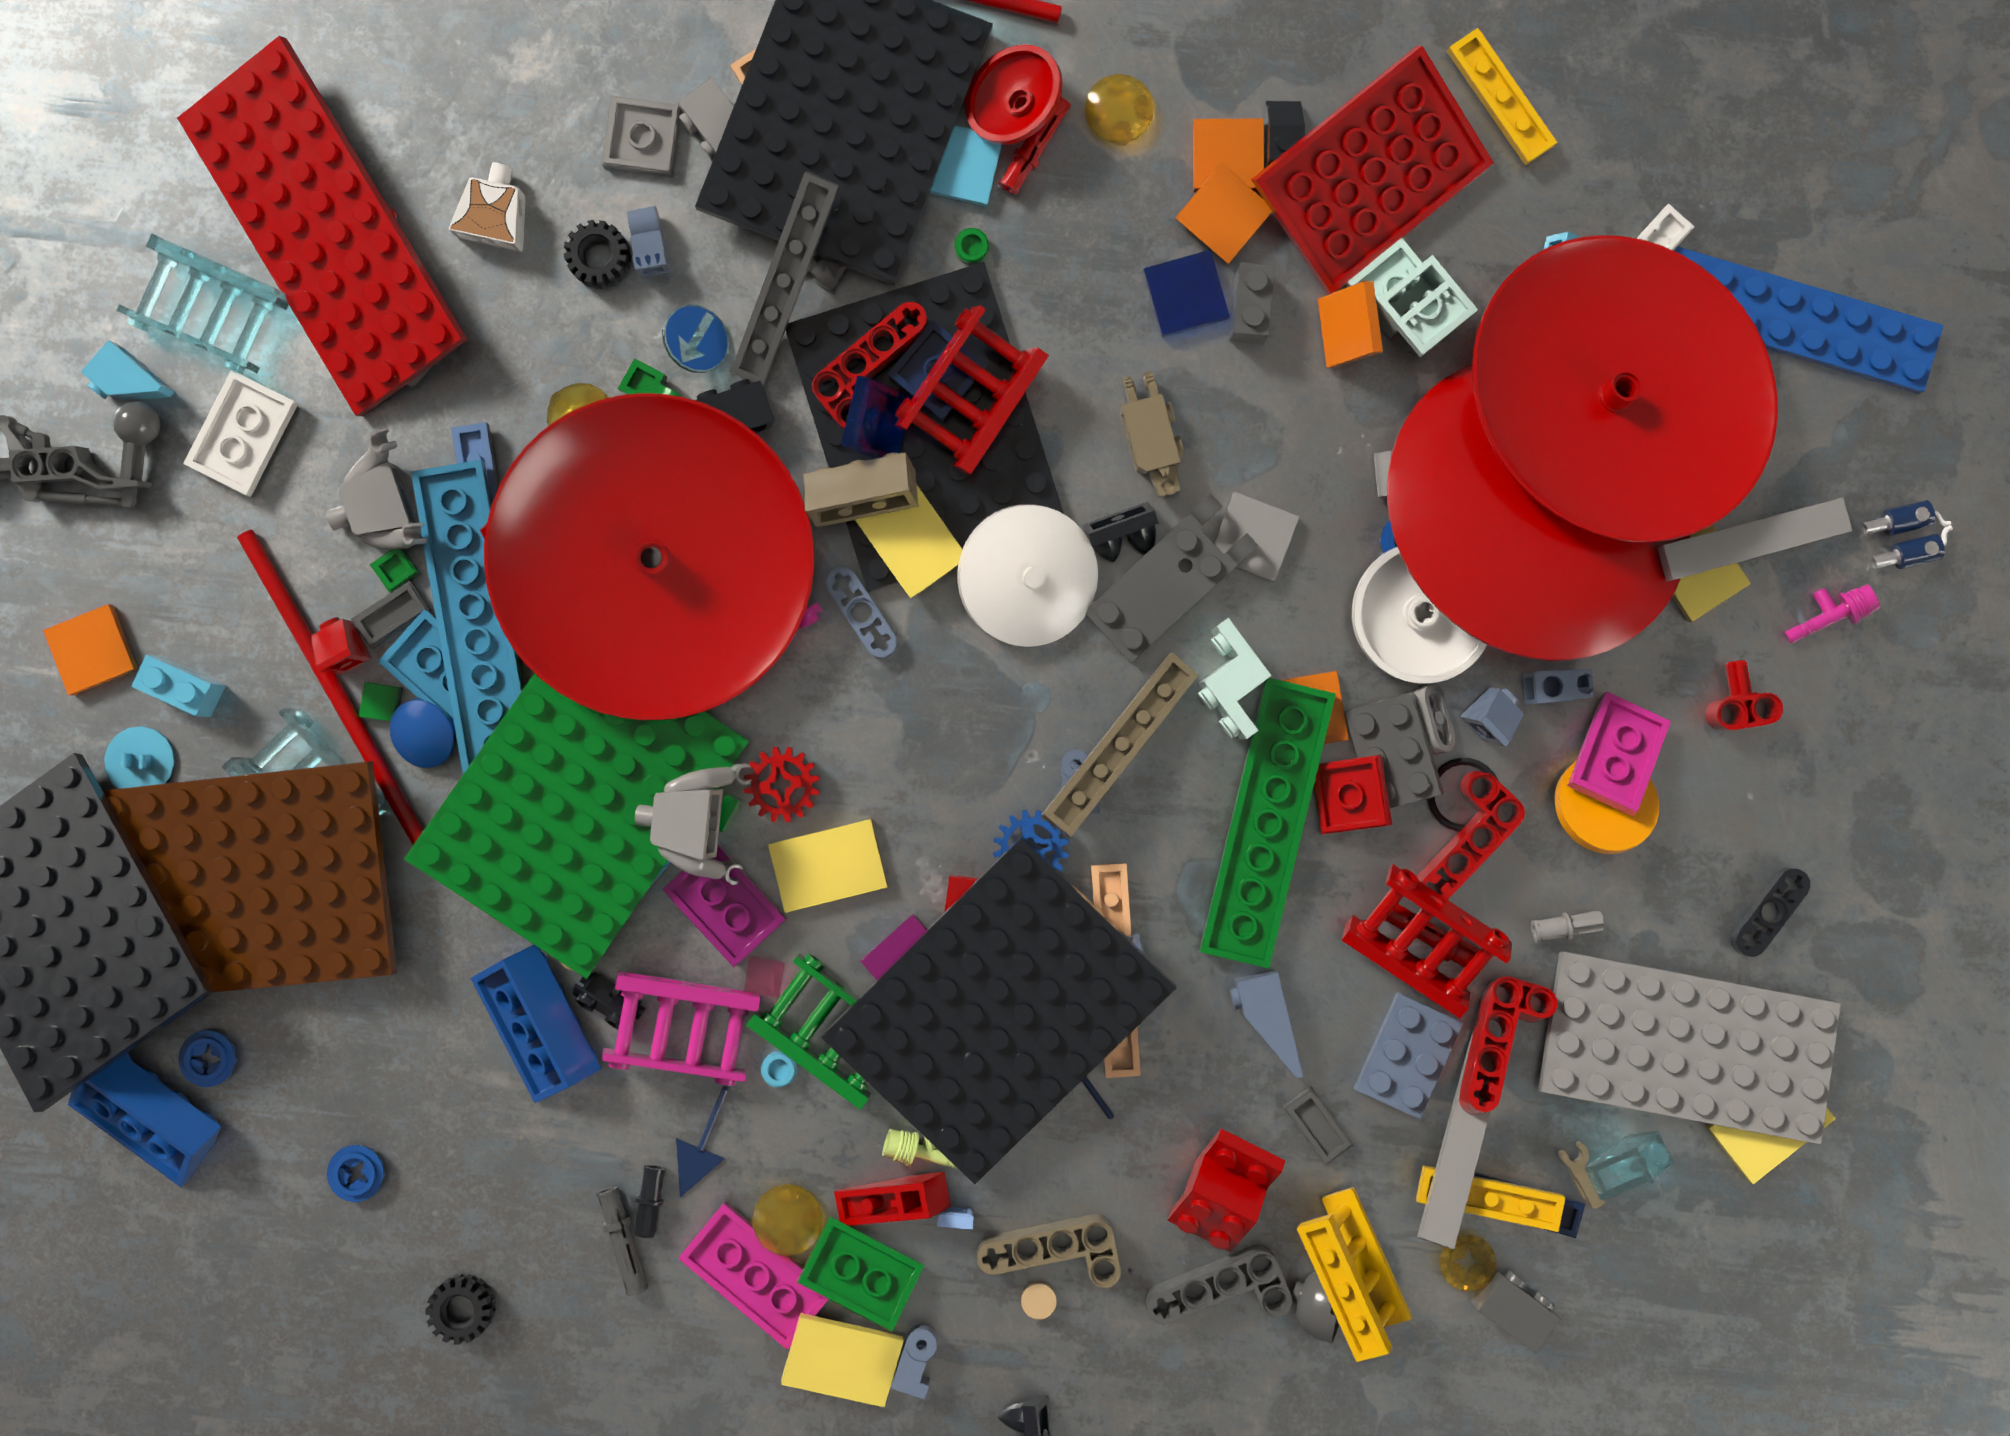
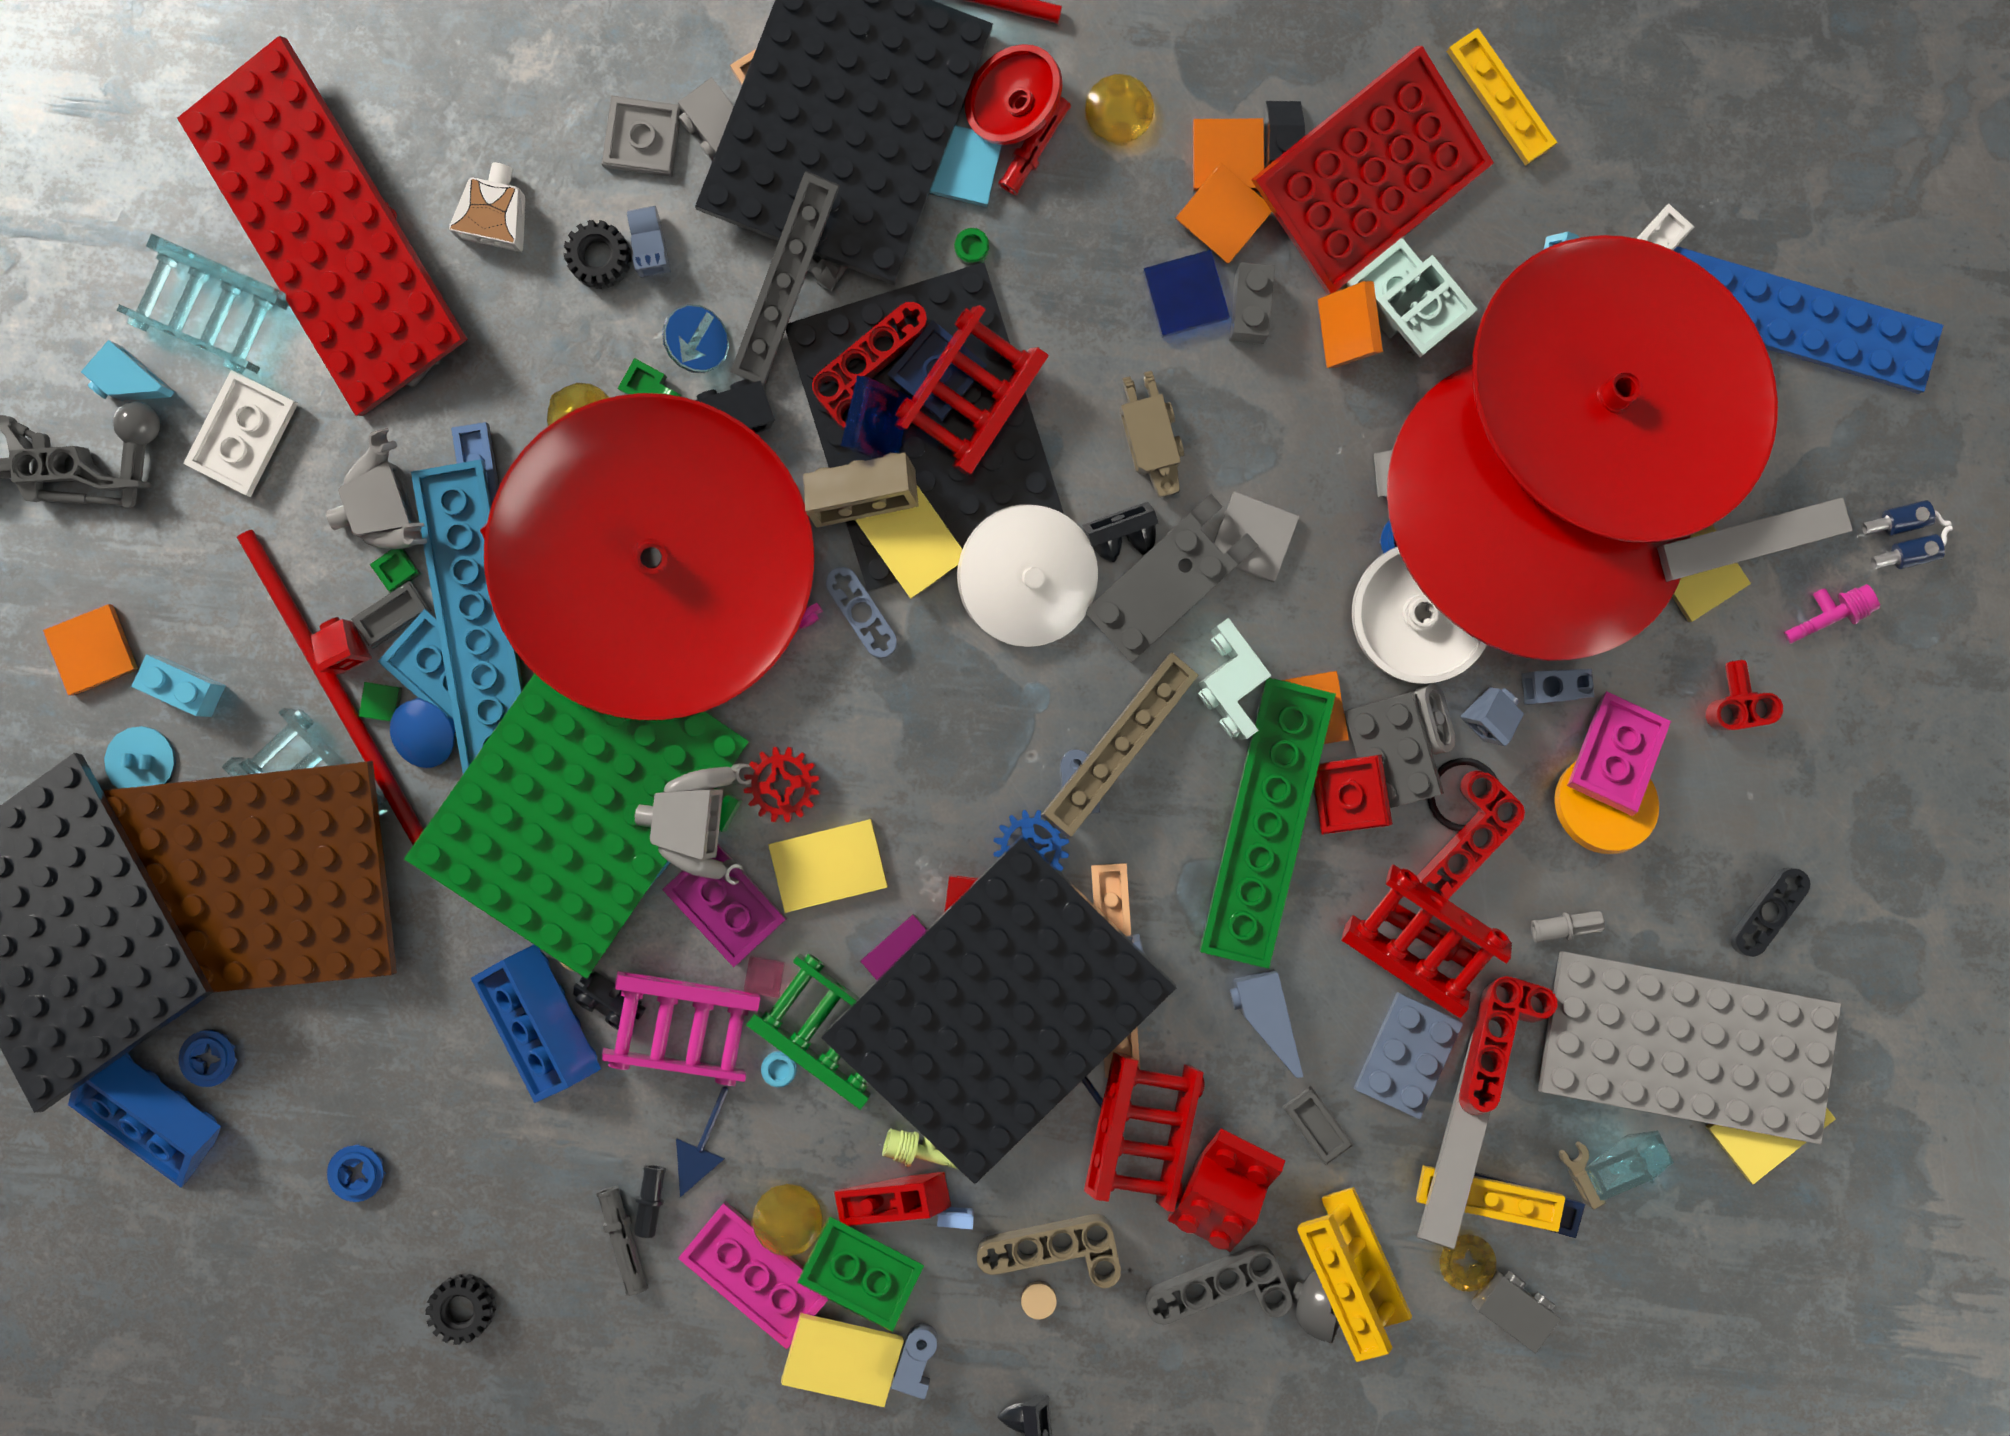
none -> red fence [1084,1052,1205,1212]

